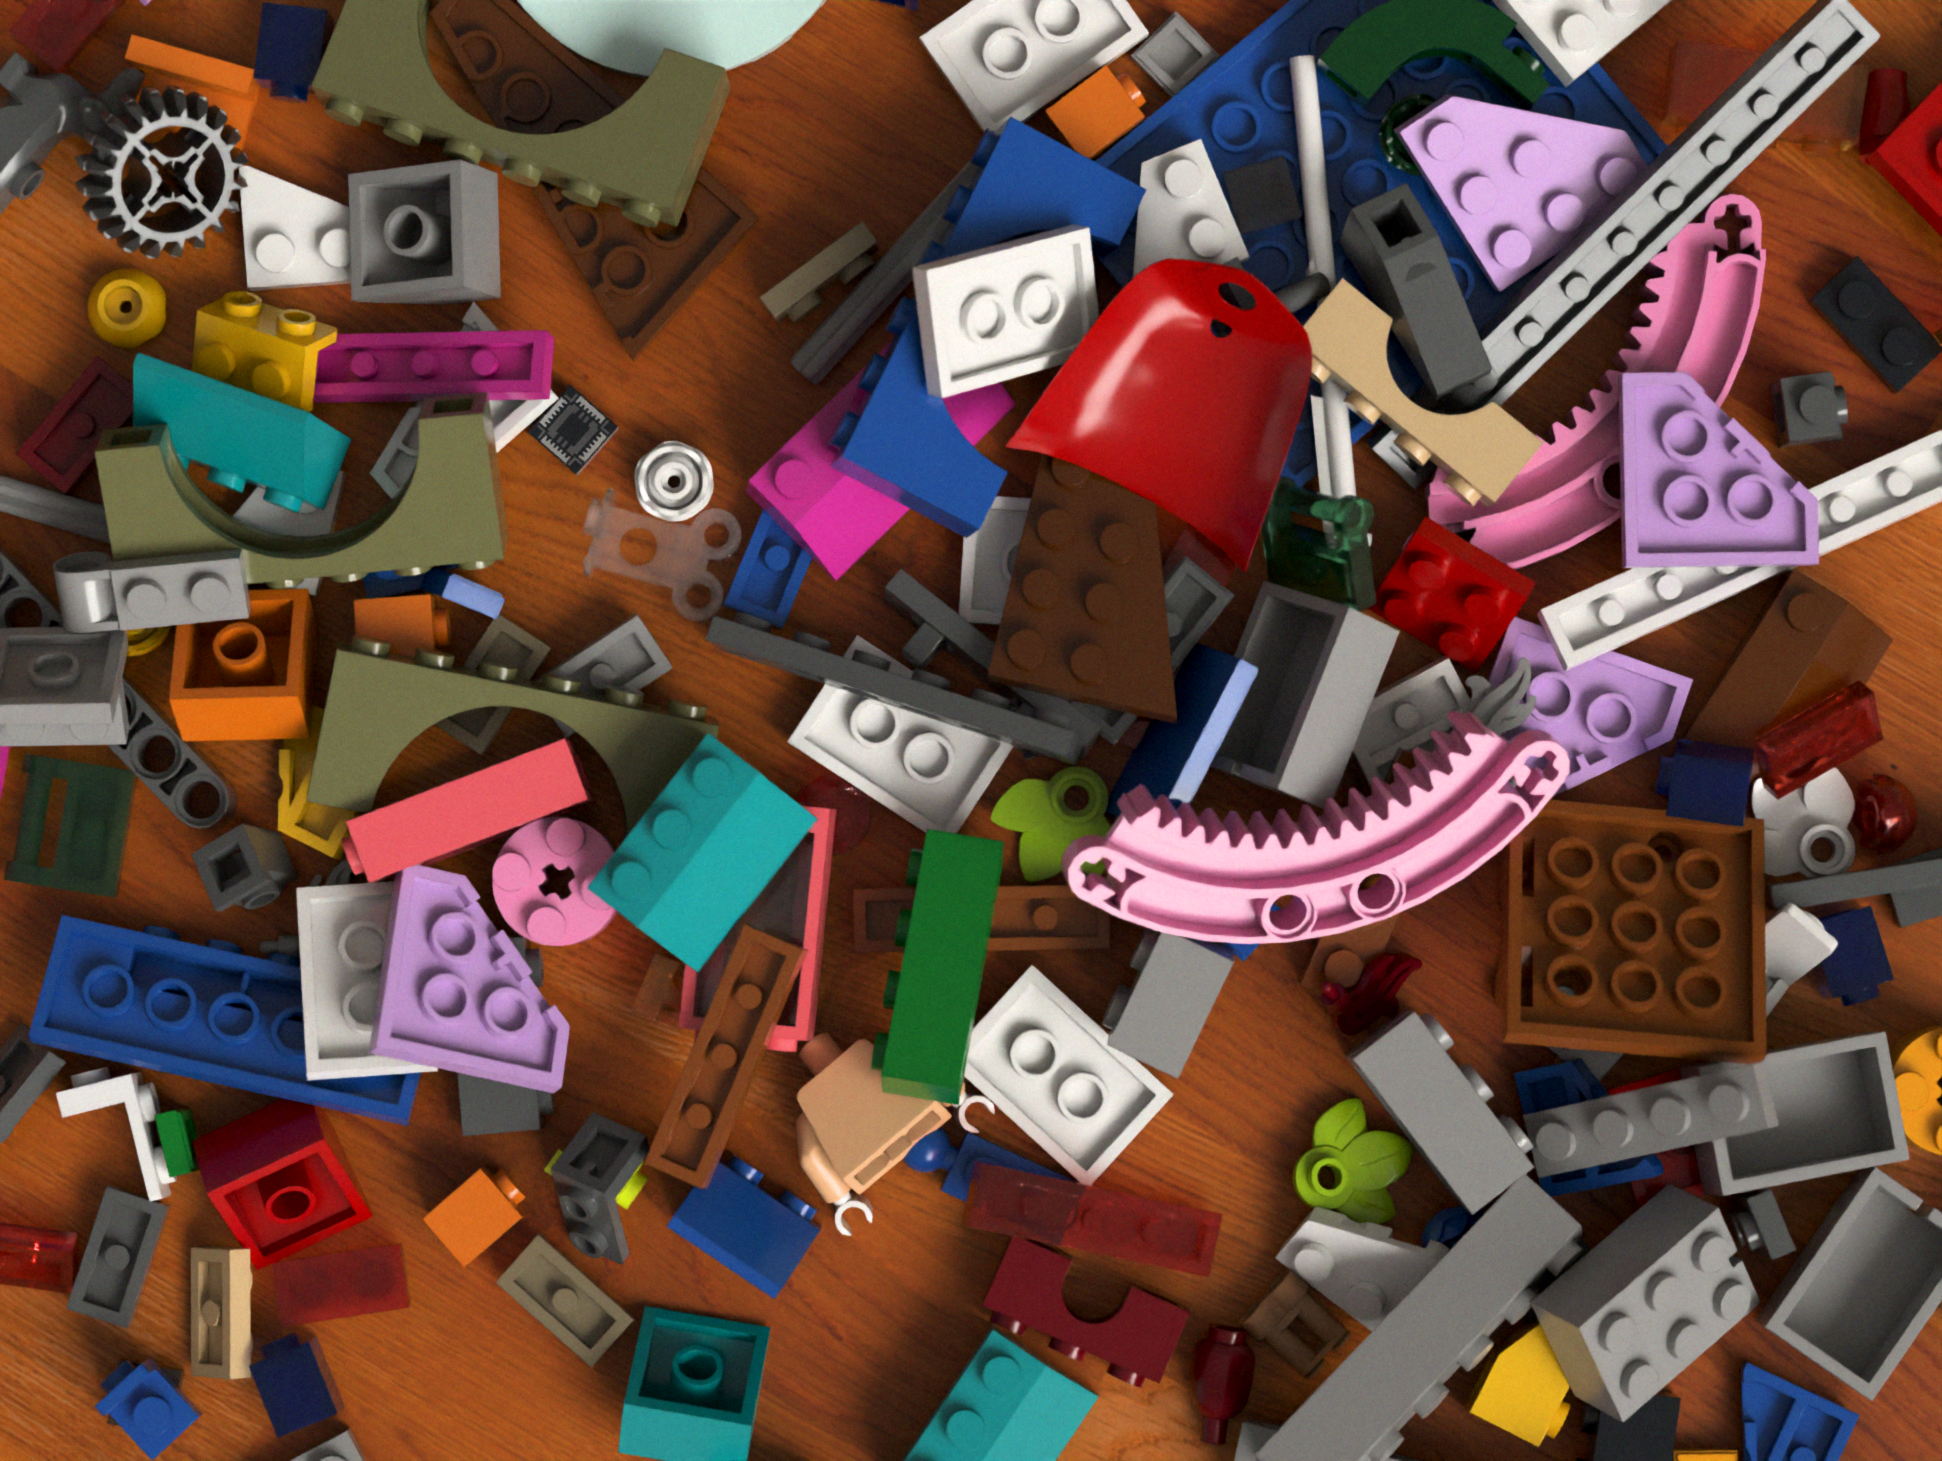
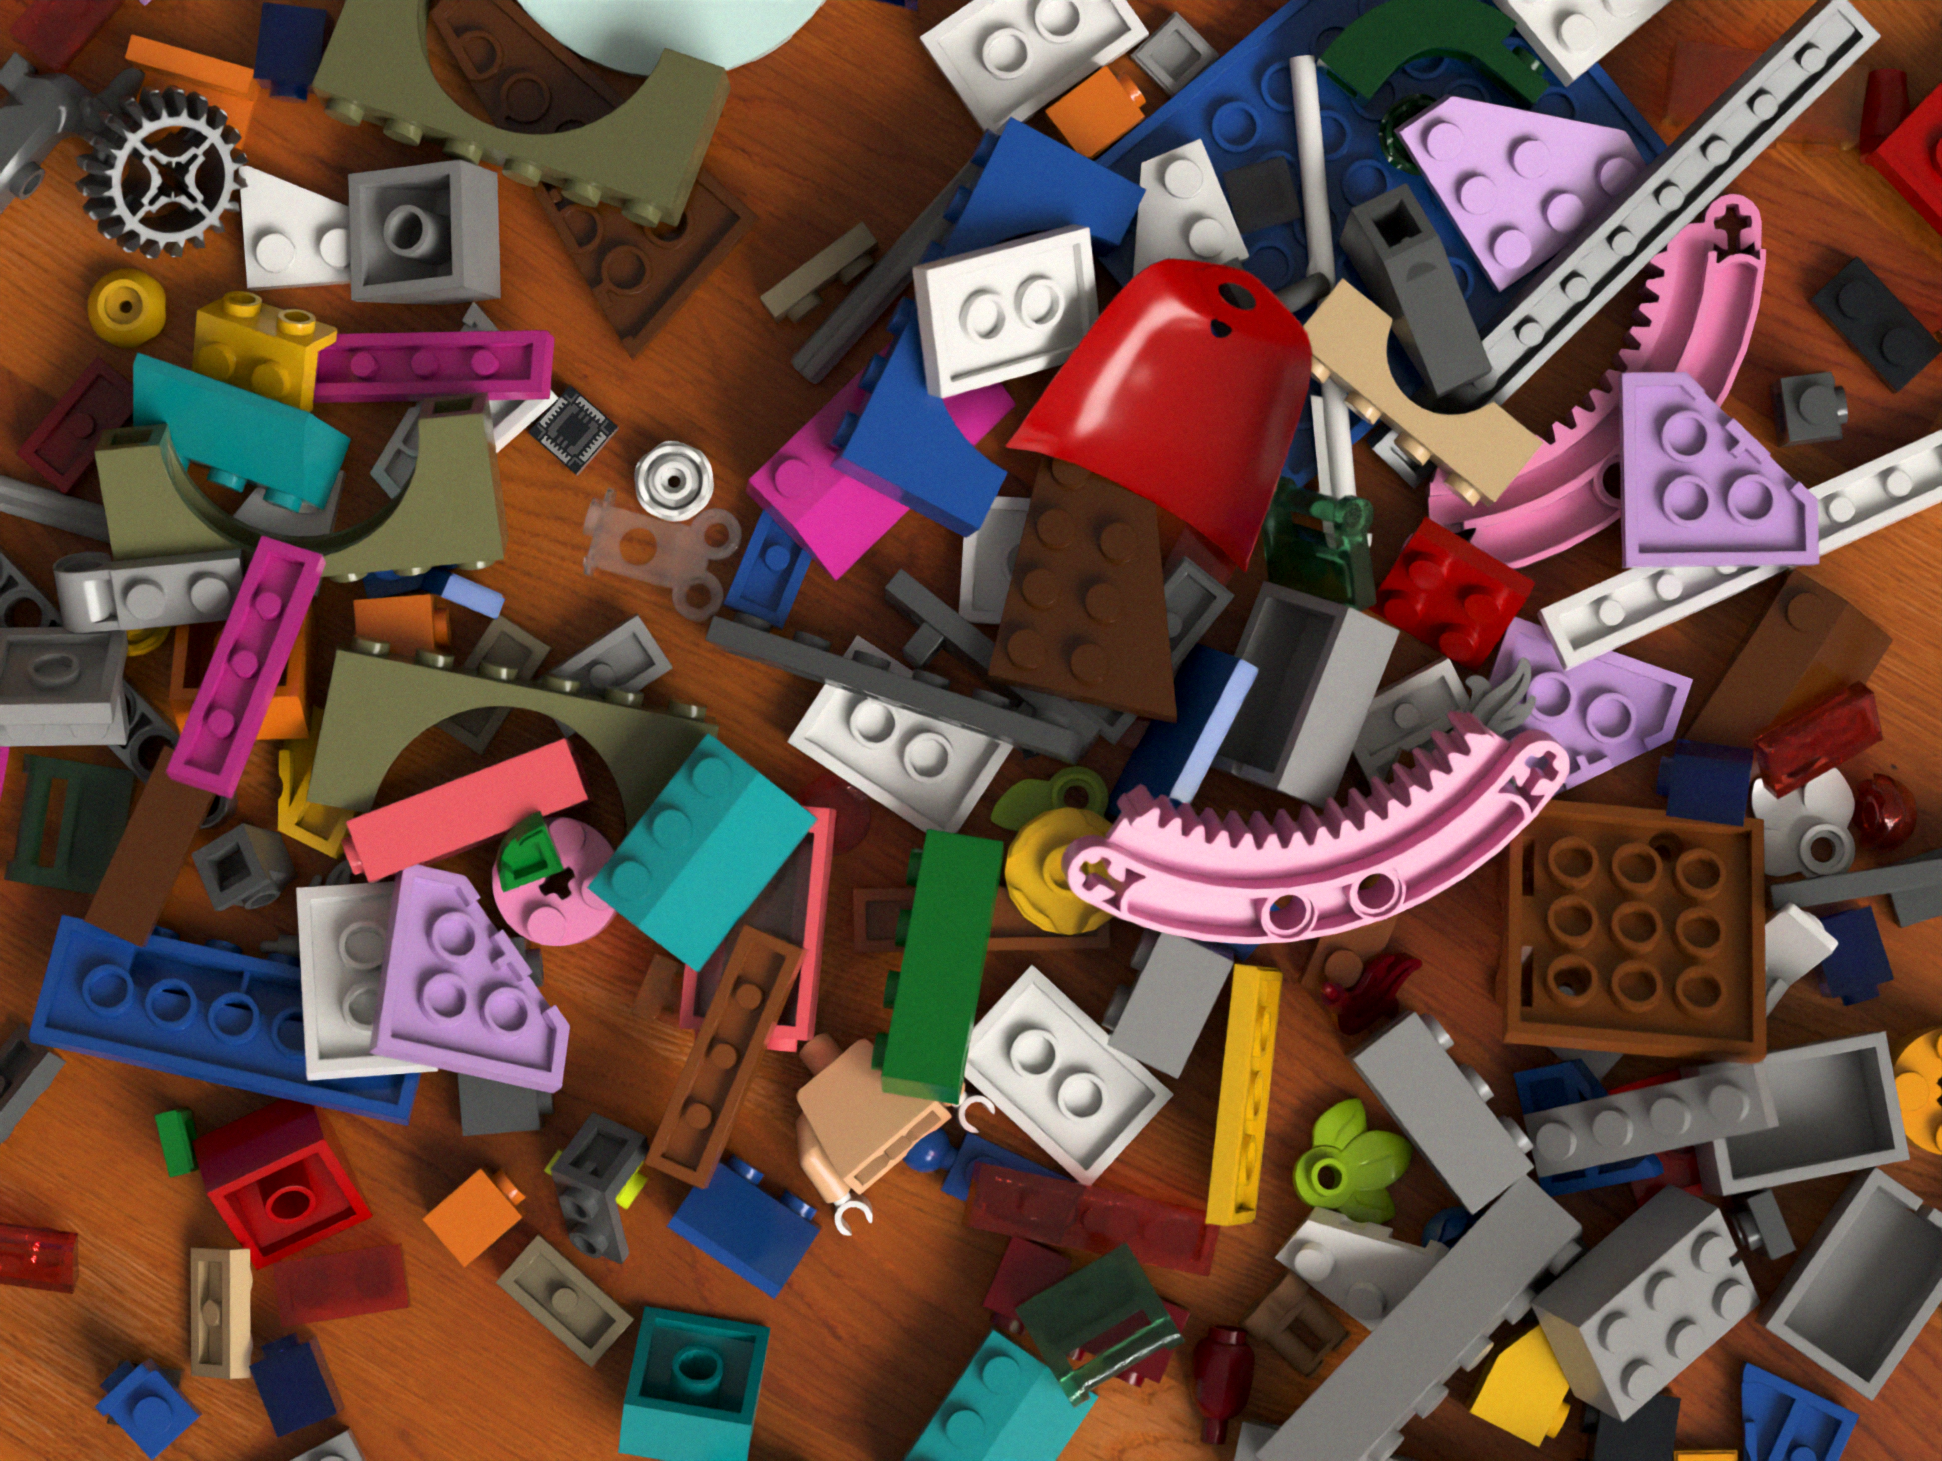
white bracket [56,1067,177,1202] -> none
dark grey plate [66,1185,171,1328] -> none
none -> reddish brown tile [83,745,216,948]
none -> dark pink plate [166,536,326,799]
none -> green tile [496,811,564,892]
none -> yellow tile [1004,807,1115,935]
none -> clear green plate [1015,1241,1185,1408]
none -> yellow tile [1206,964,1283,1226]

